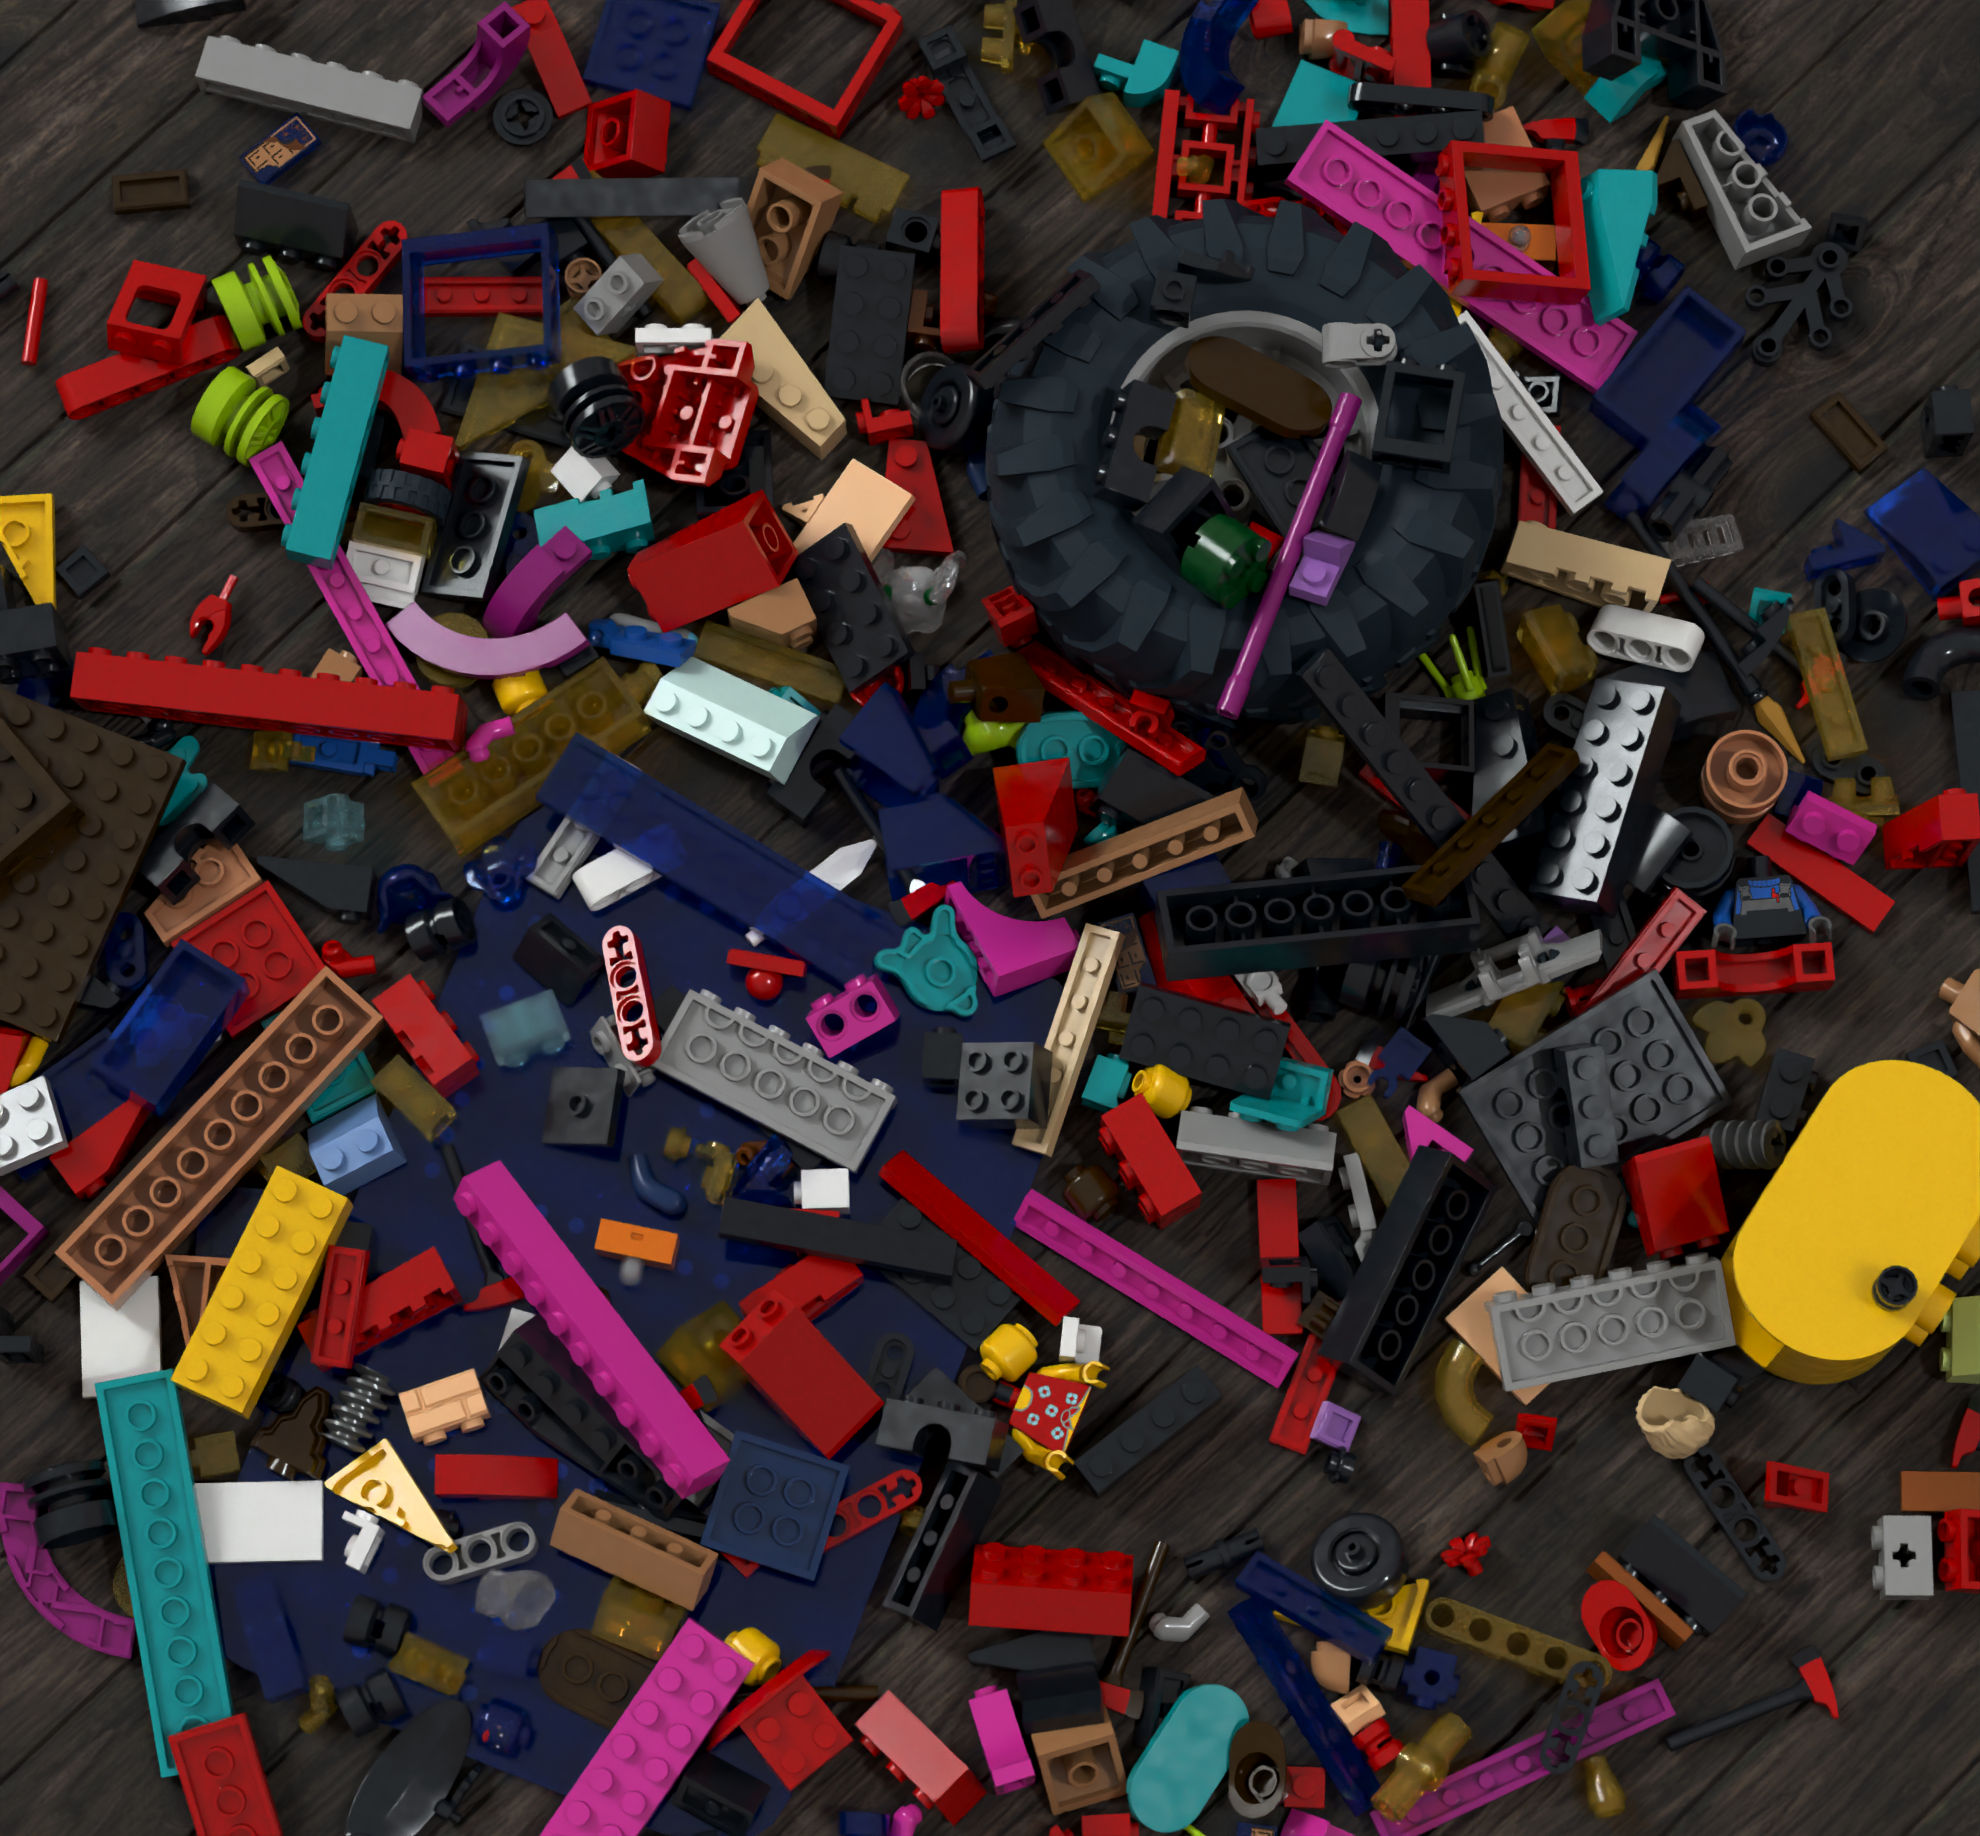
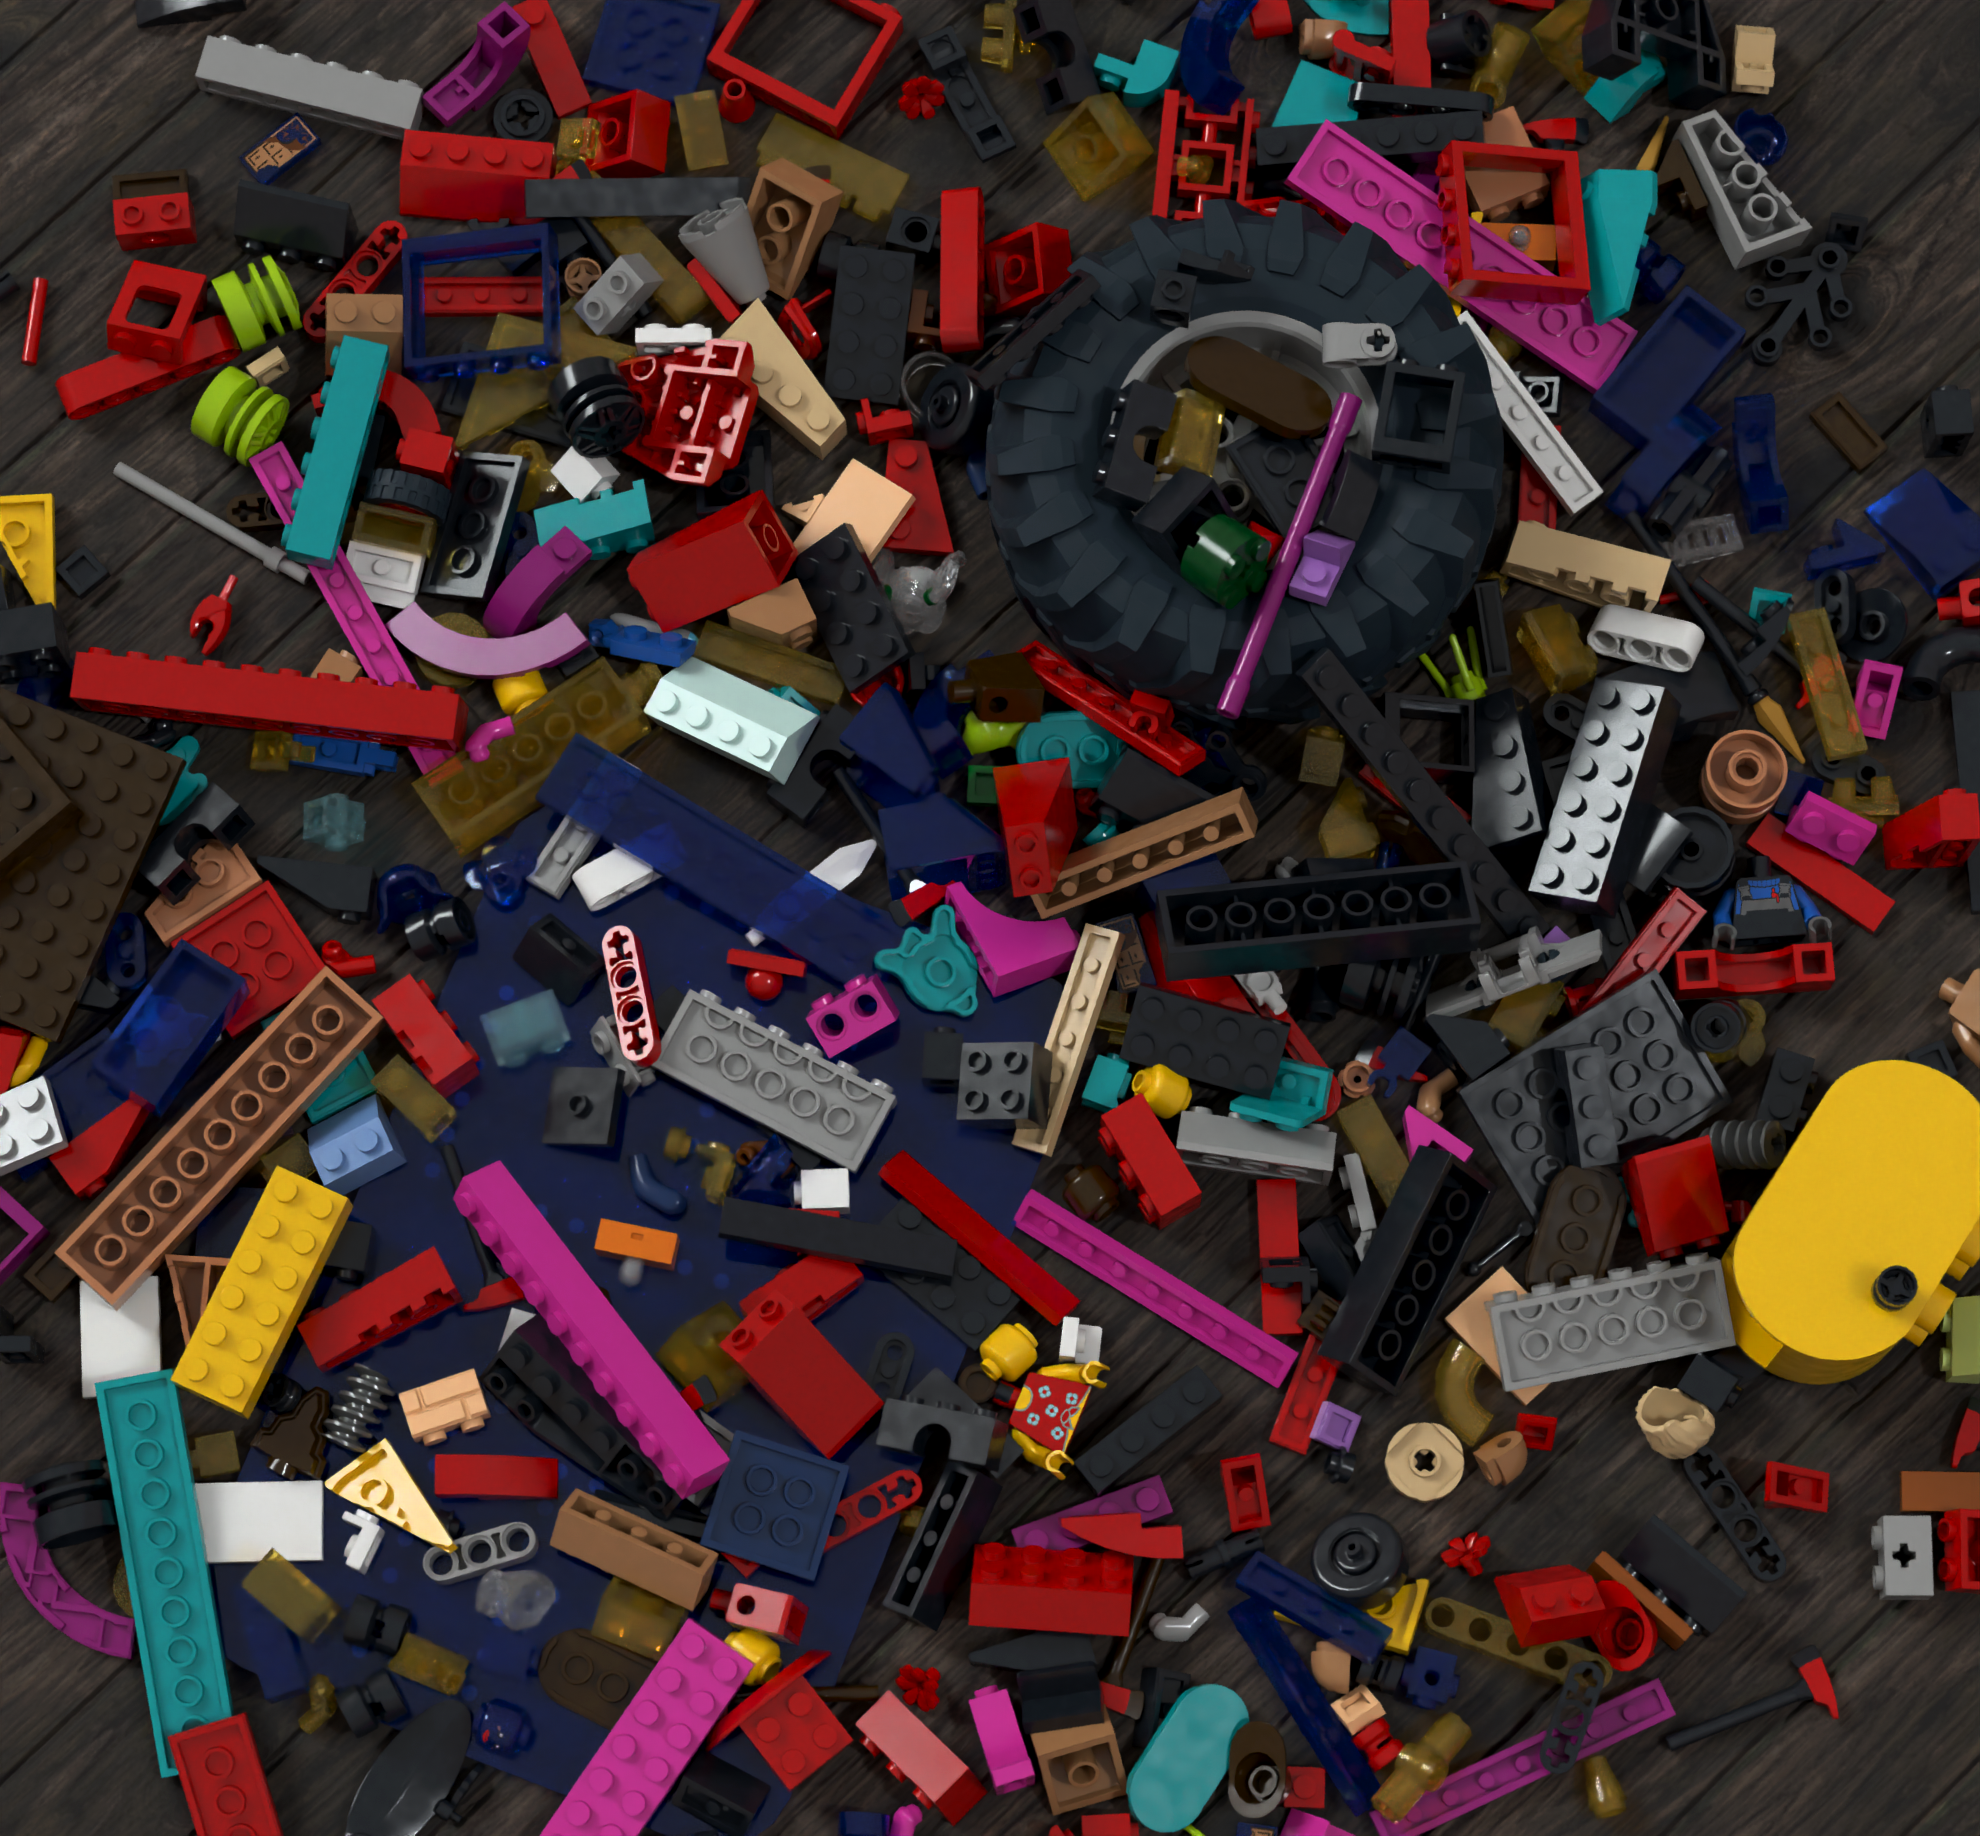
red tile [310,1245,370,1369] -> none
red slope [981,585,1039,648] -> none
dark brown plate [1402,743,1581,907] -> none
none -> red brick [113,192,197,251]
none -> light grey bar [113,462,312,585]
none -> clear yellow panel [242,1548,342,1644]
none -> red slope [399,130,557,228]
none -> clear yellow plate [556,118,600,175]
none -> clear yellow hinge [674,89,729,171]
none -> torso [709,1583,809,1646]
none -> red cone [718,79,755,123]
none -> red piece [777,289,832,360]
none -> red plant [895,1664,941,1712]
none -> green plate [967,765,1002,807]
none -> red slope [985,222,1072,318]
none -> magenta plate [1011,1475,1173,1550]
none -> red slope [1058,1512,1184,1558]
none -> red slope [1220,1453,1271,1532]
none -> clear yellow slope [1318,777,1380,859]
none -> tan plate [1384,1422,1464,1503]
none -> red slope [1494,1564,1606,1648]
none -> black wheel [1691,998,1750,1053]
none -> red hand [1723,1200,1752,1225]
none -> tan brick [1731,25,1776,94]
none -> clear blue arch [1732,393,1789,534]
none -> dark pink slope [1847,659,1903,740]

